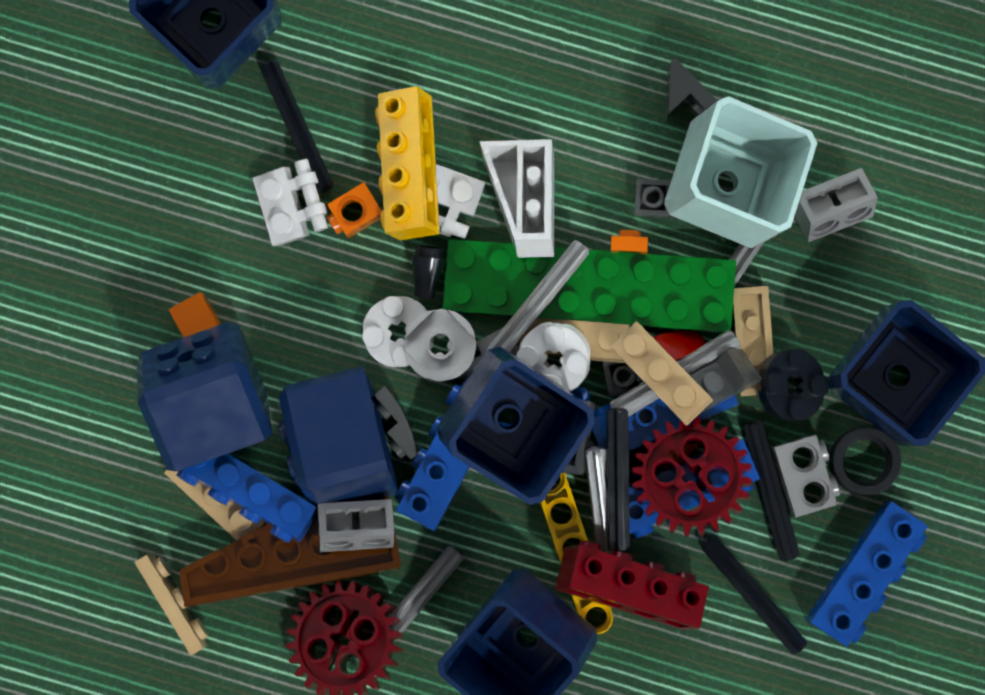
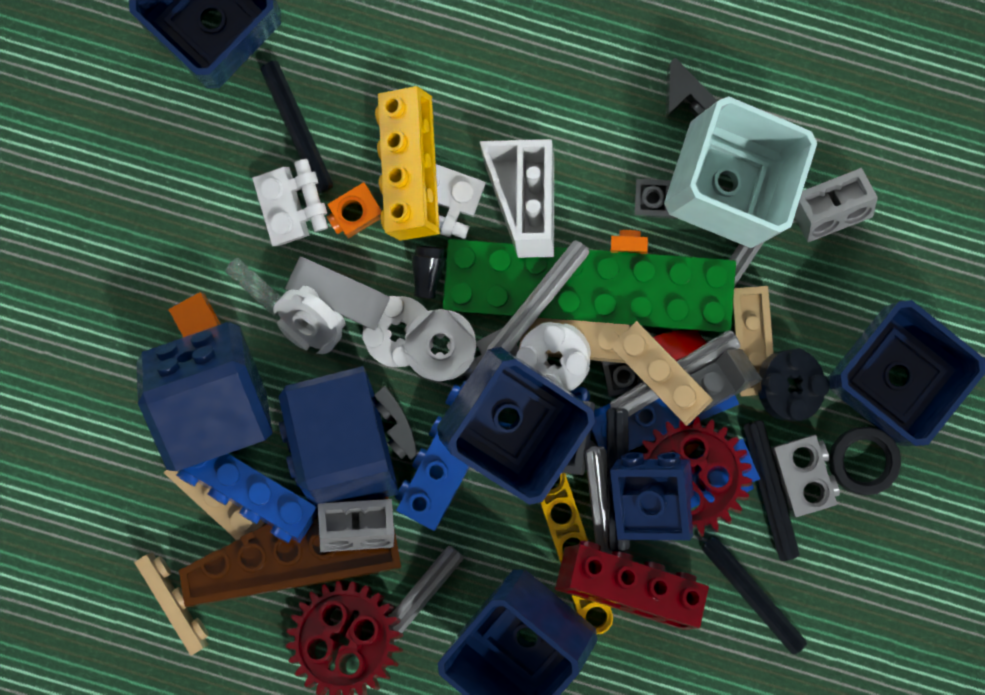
blue brick [805,500,928,647] -> none
none -> clear axle [225,258,281,316]
none -> white plate [273,286,345,354]
none -> light grey beam [285,256,390,330]
none -> dark blue plate [610,452,693,540]

